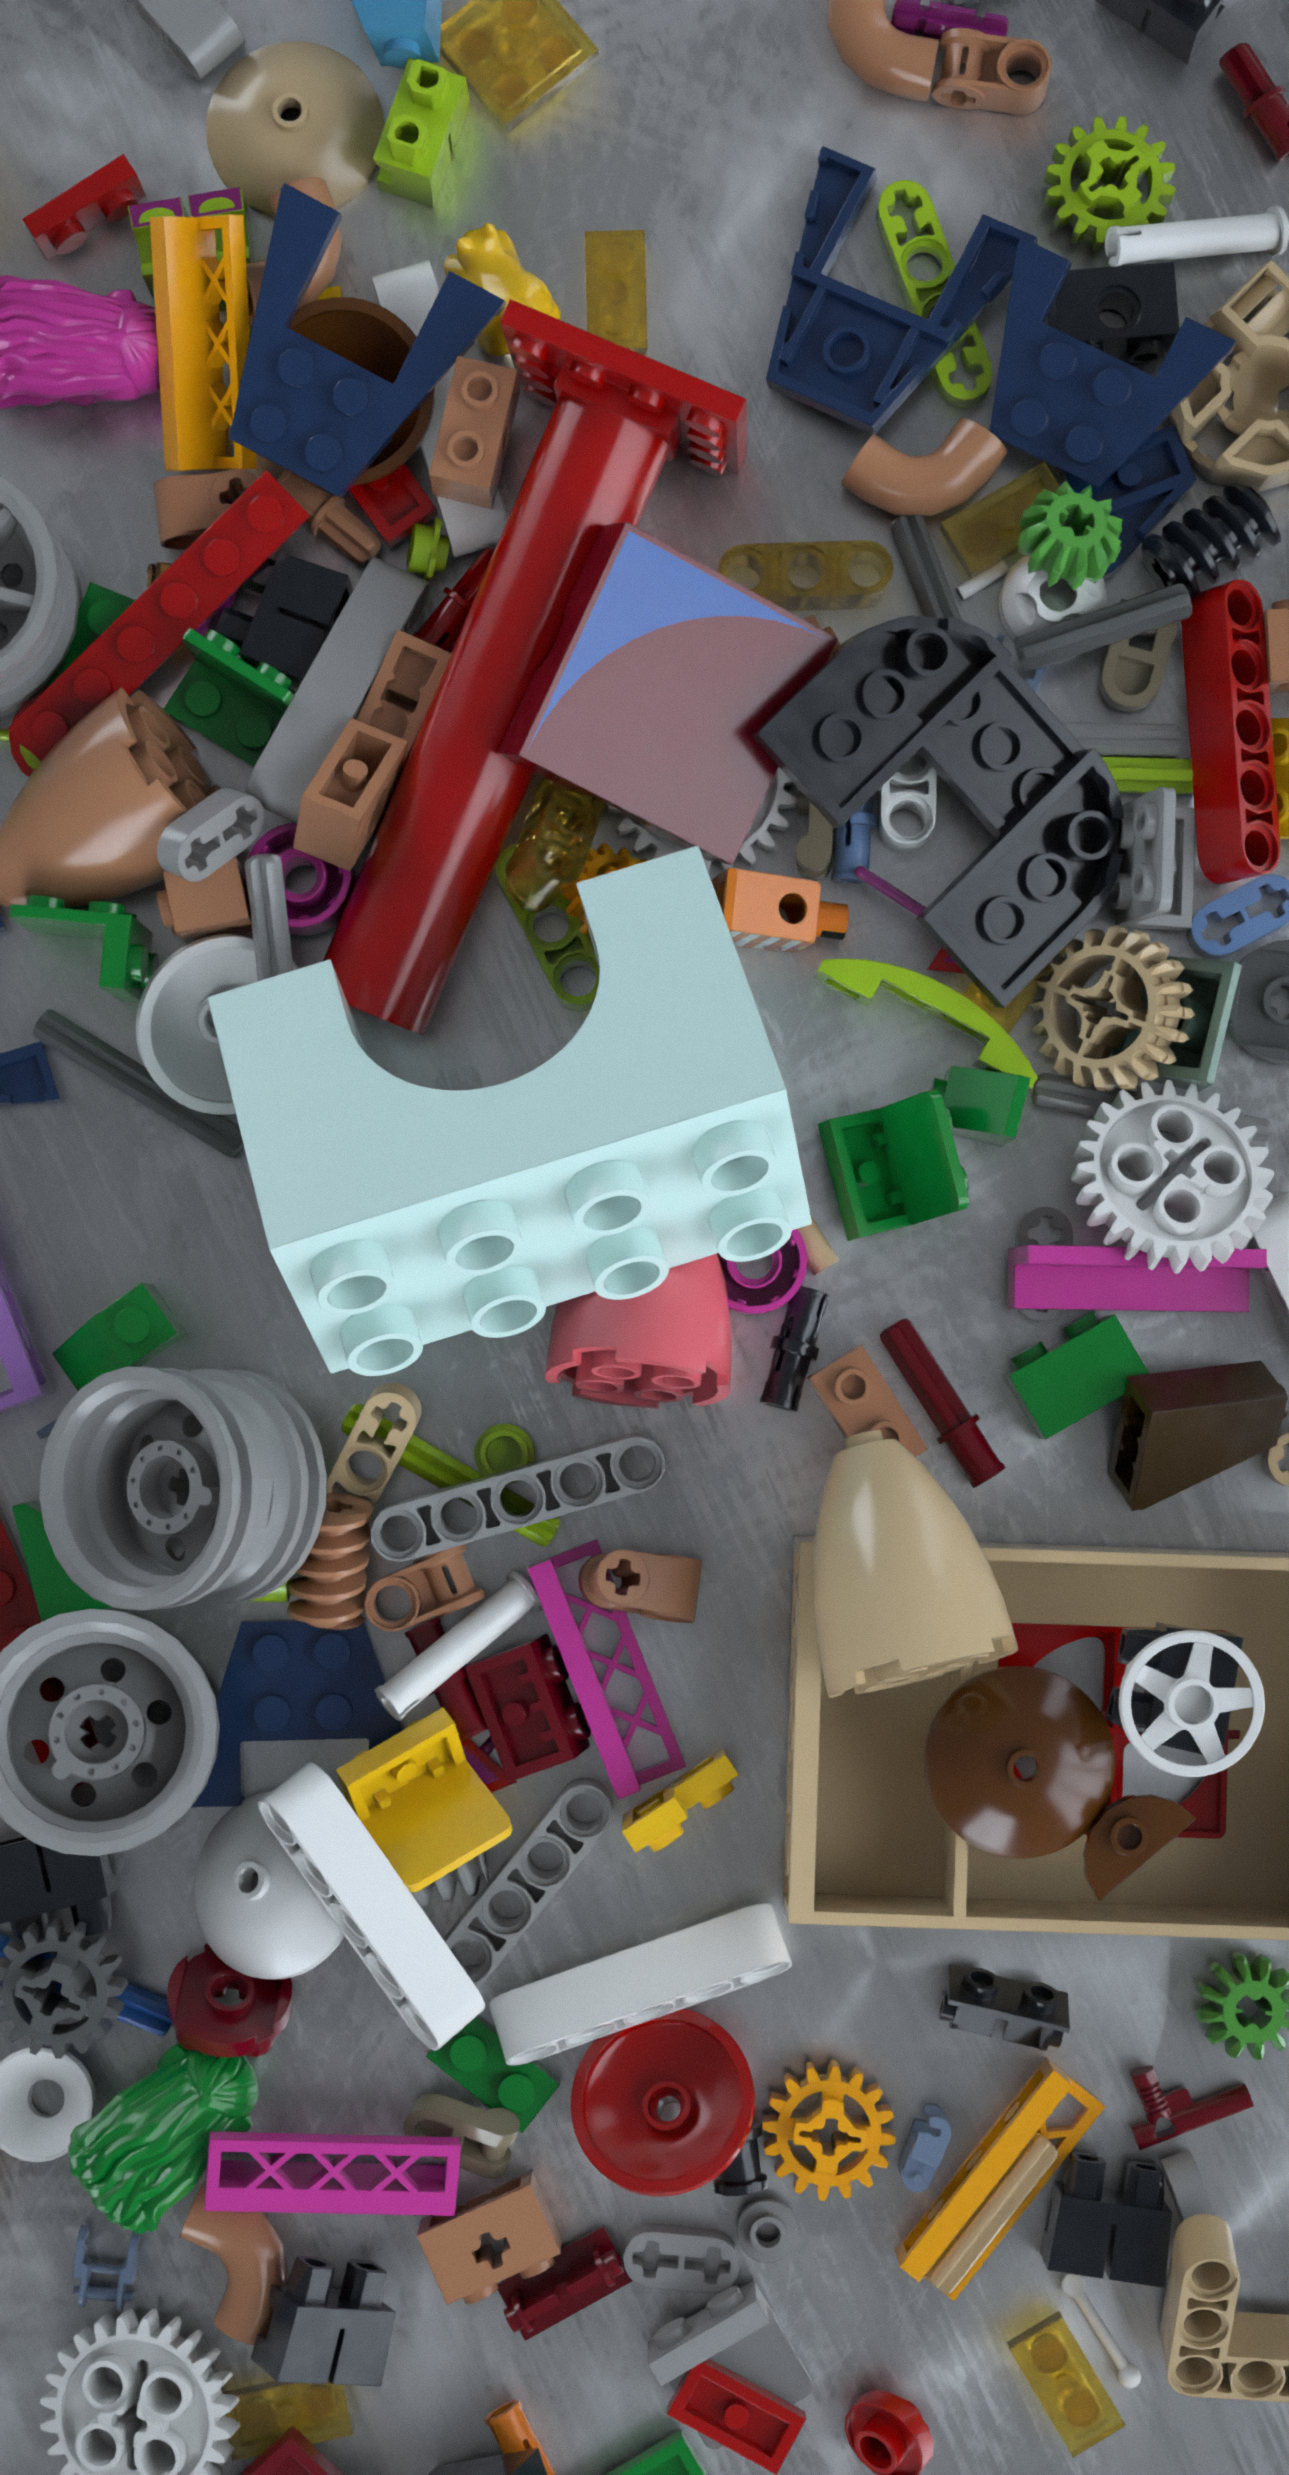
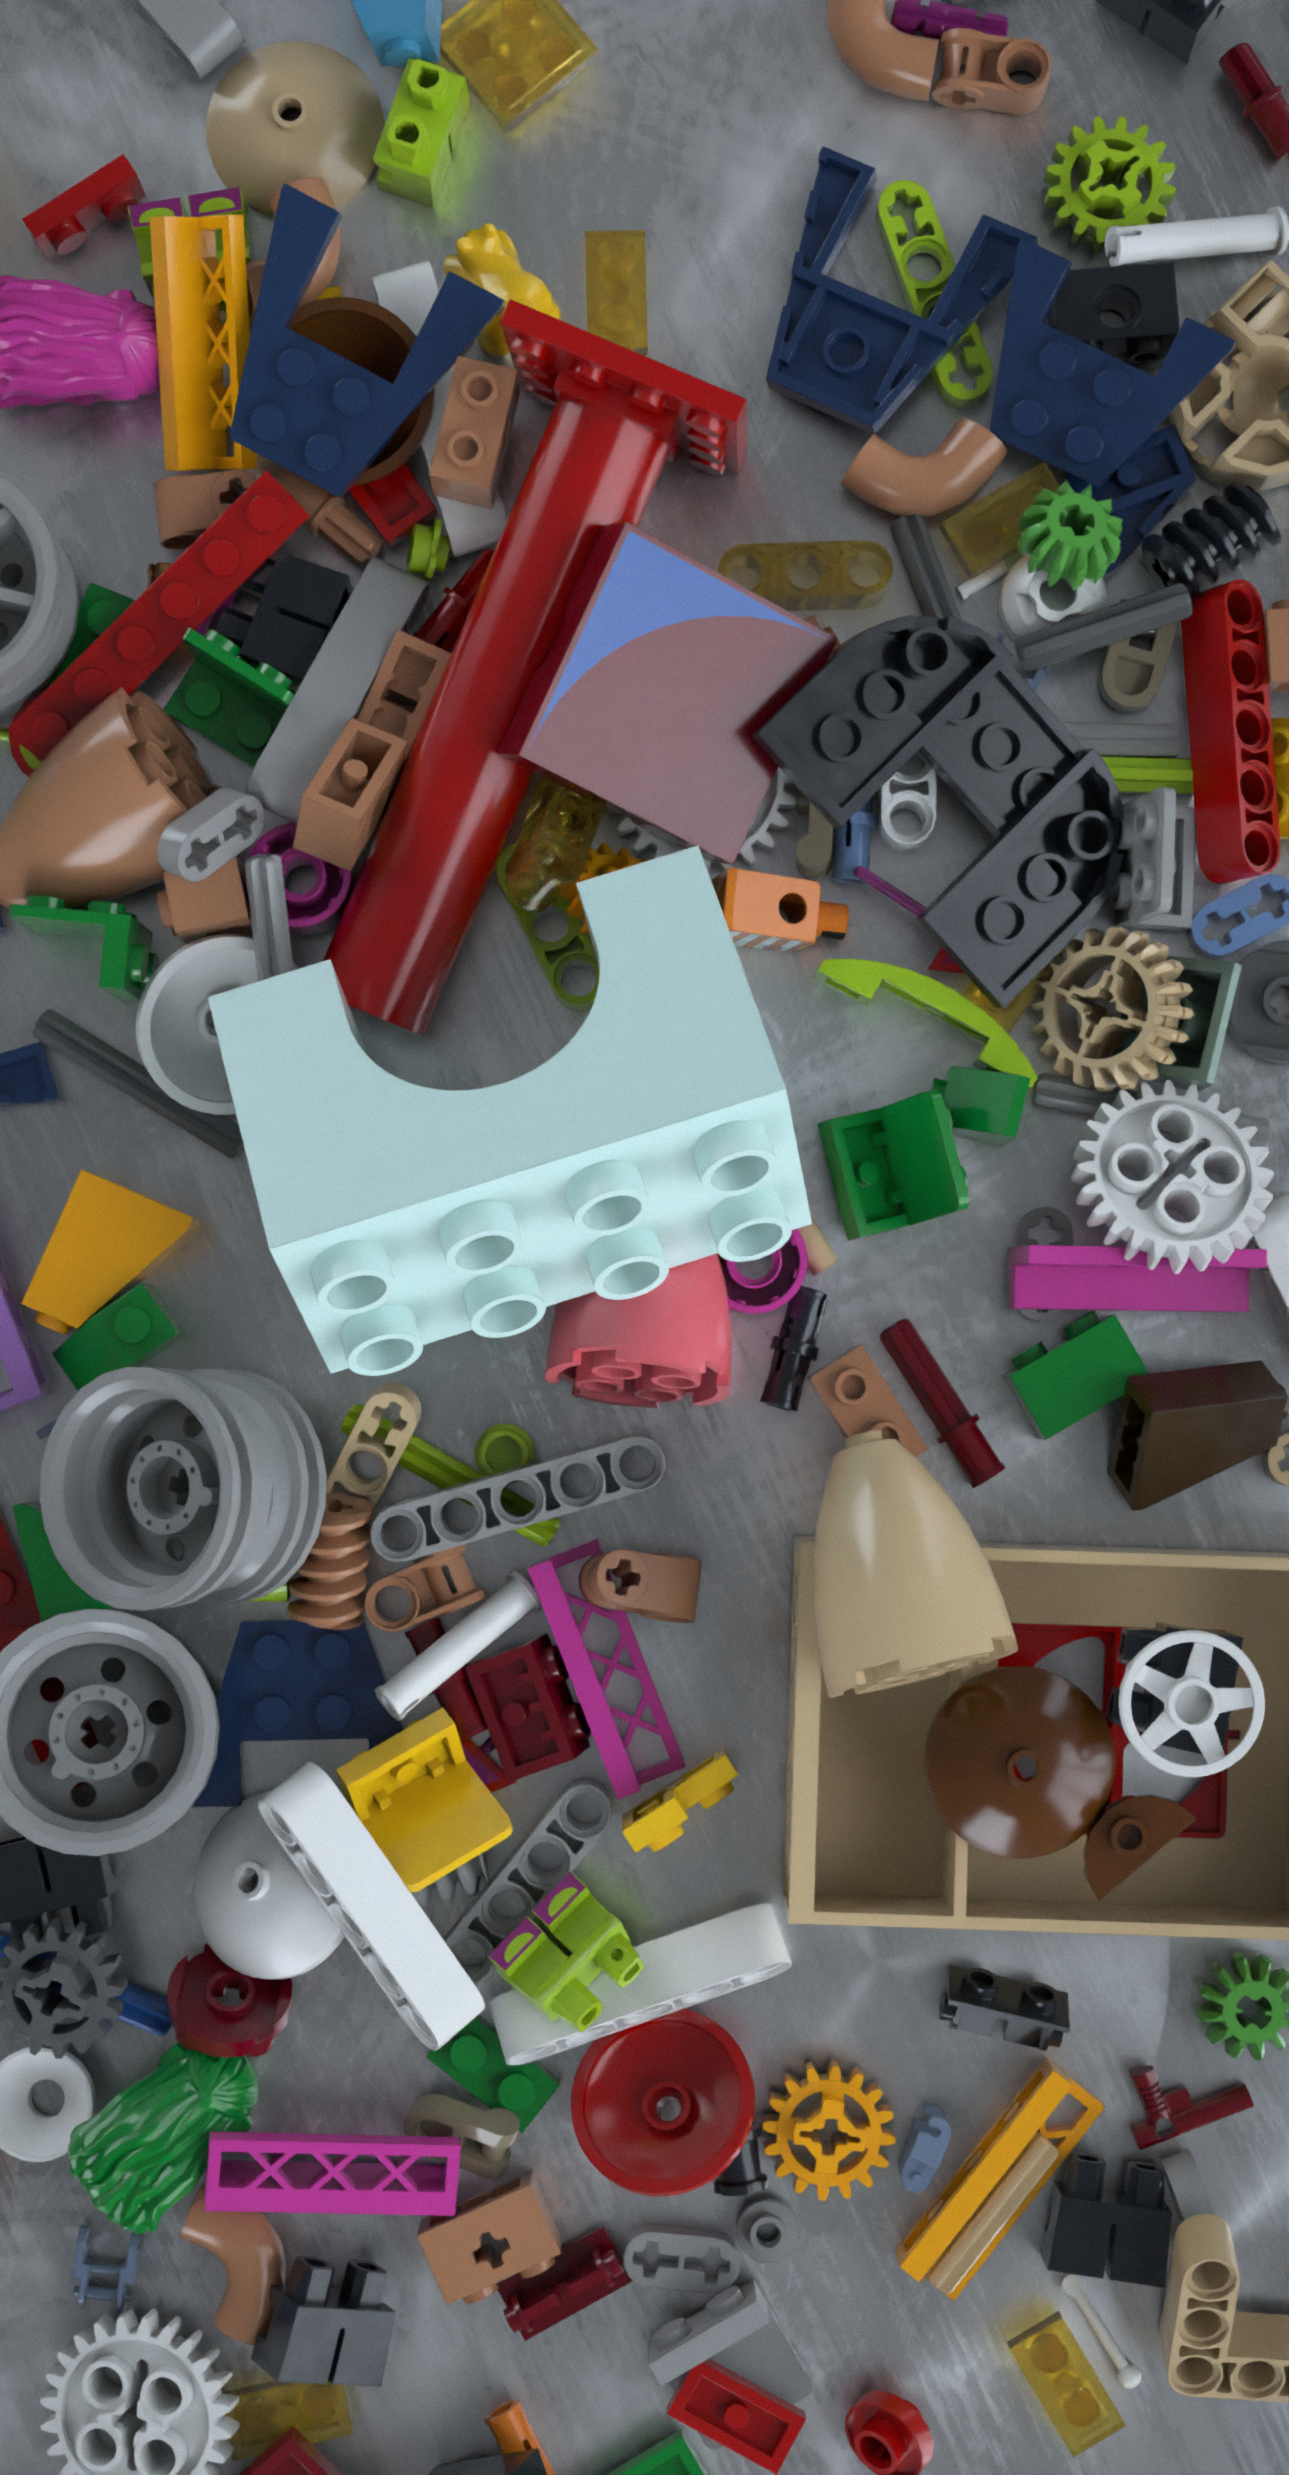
none -> light orange slope [21,1169,202,1335]
none -> lime hips [488,1871,644,2032]

